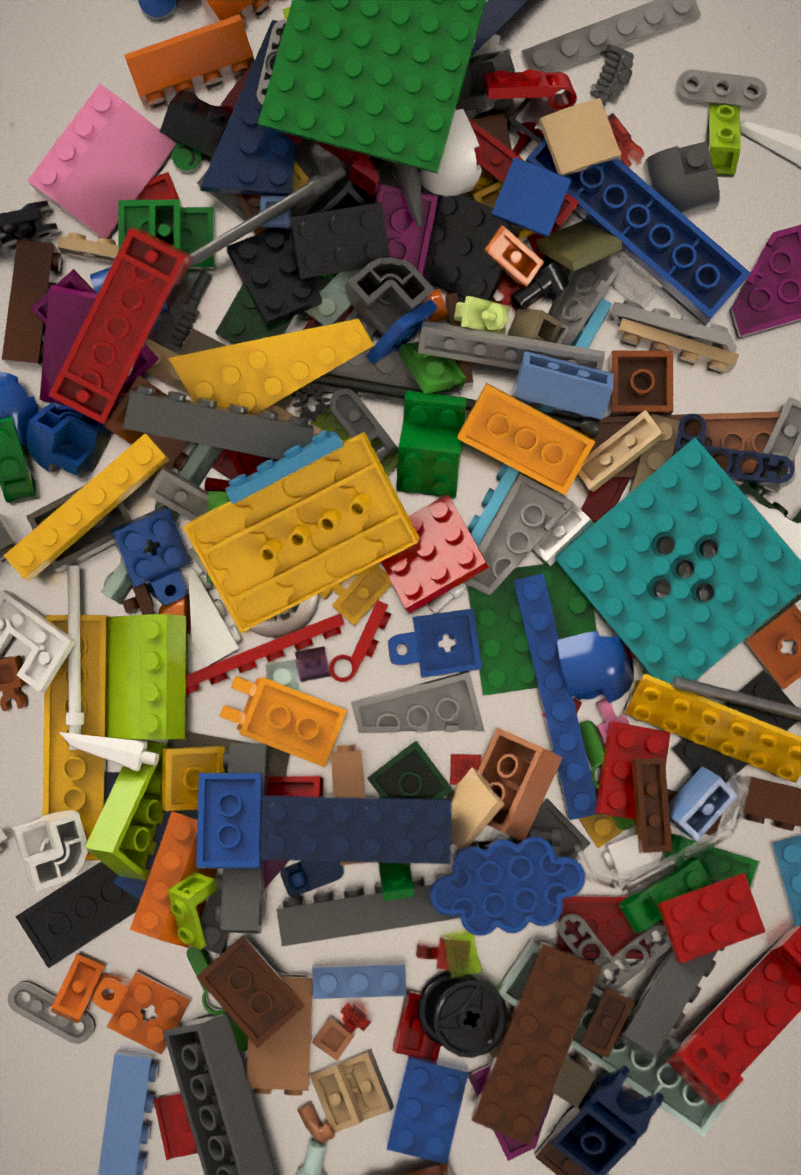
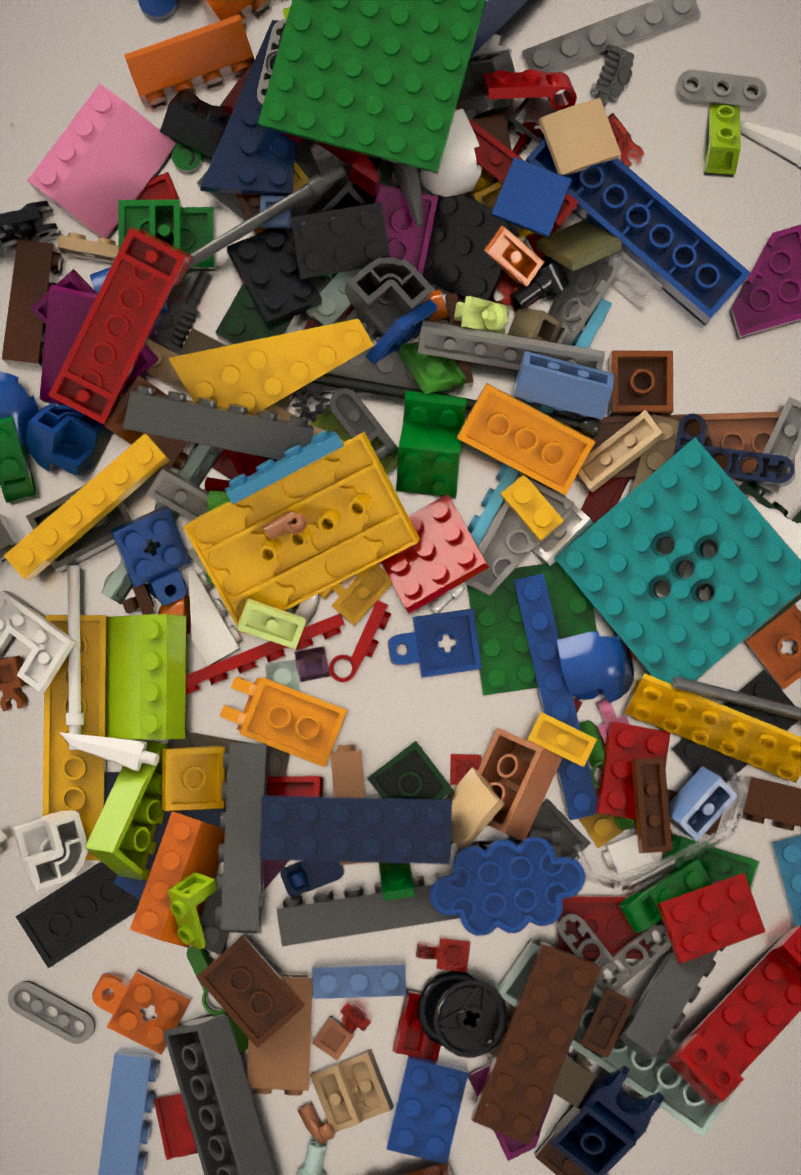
orange plate [50,954,105,1024] -> none
blue plate [196,773,263,869] -> none
light grey wing [351,671,485,733] -> none
clear neon green panel [443,933,482,978] -> none
light grey wing [610,300,737,353] -> none
tan plate [617,318,739,372] -> none
dark grey brick [644,141,720,215] -> none
none -> yellowish green plate [237,599,306,649]
none -> nougat arm [263,512,307,540]
none -> yellow plate [500,474,564,542]
none -> yellow plate [527,712,597,767]

